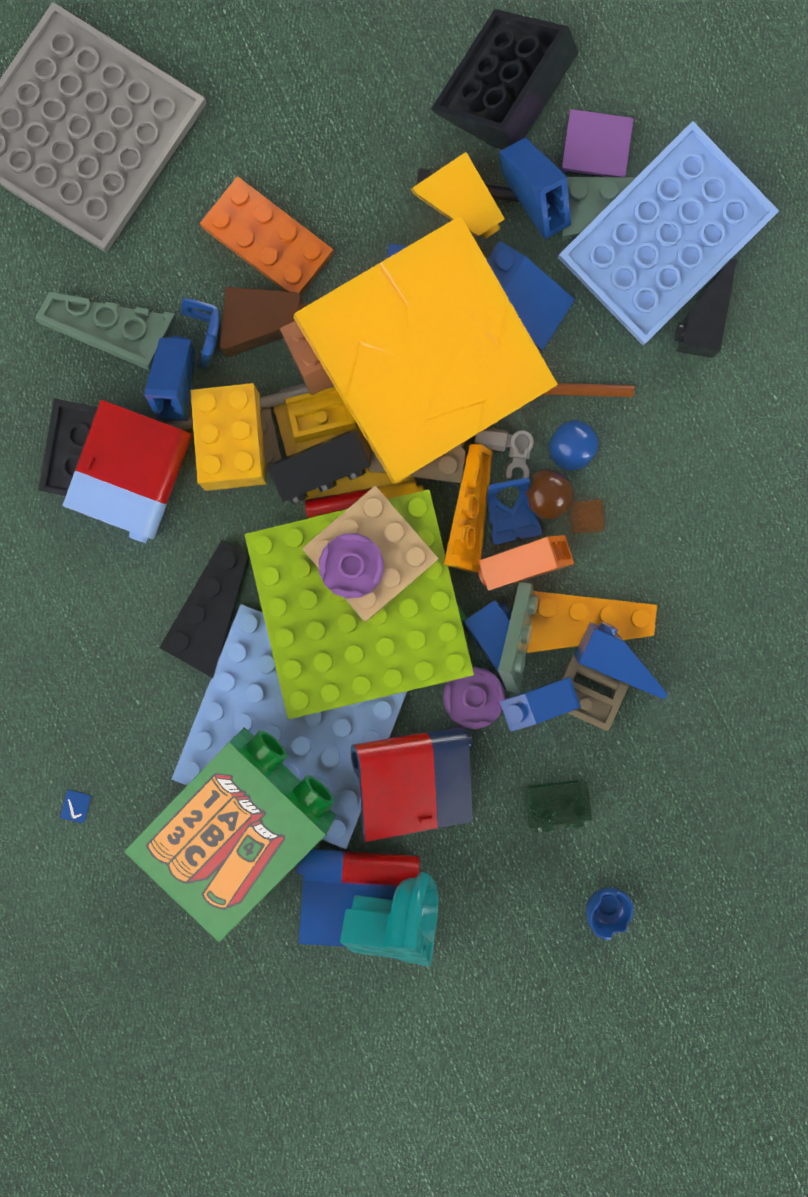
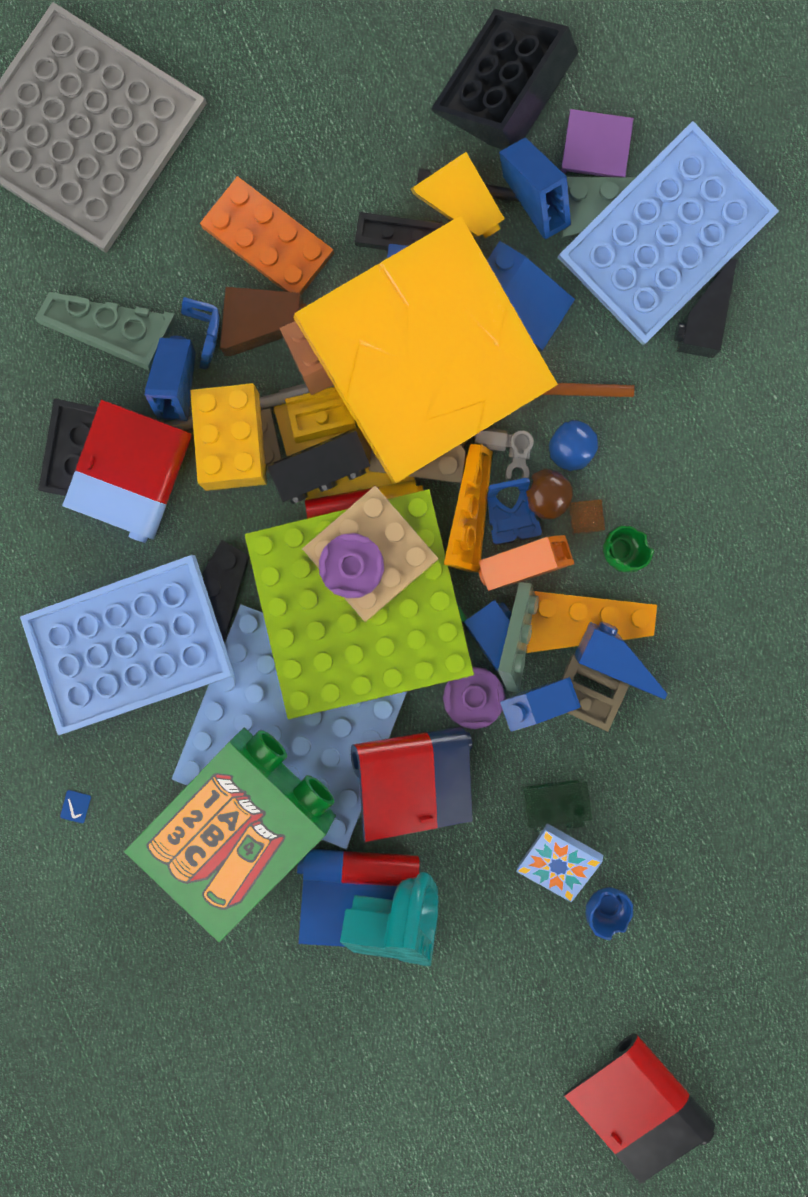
none -> light blue plate [20,555,234,735]
none -> black plate [355,212,445,251]
none -> tile [516,823,604,902]
none -> door [564,1033,715,1183]
none -> green hair [603,526,654,572]

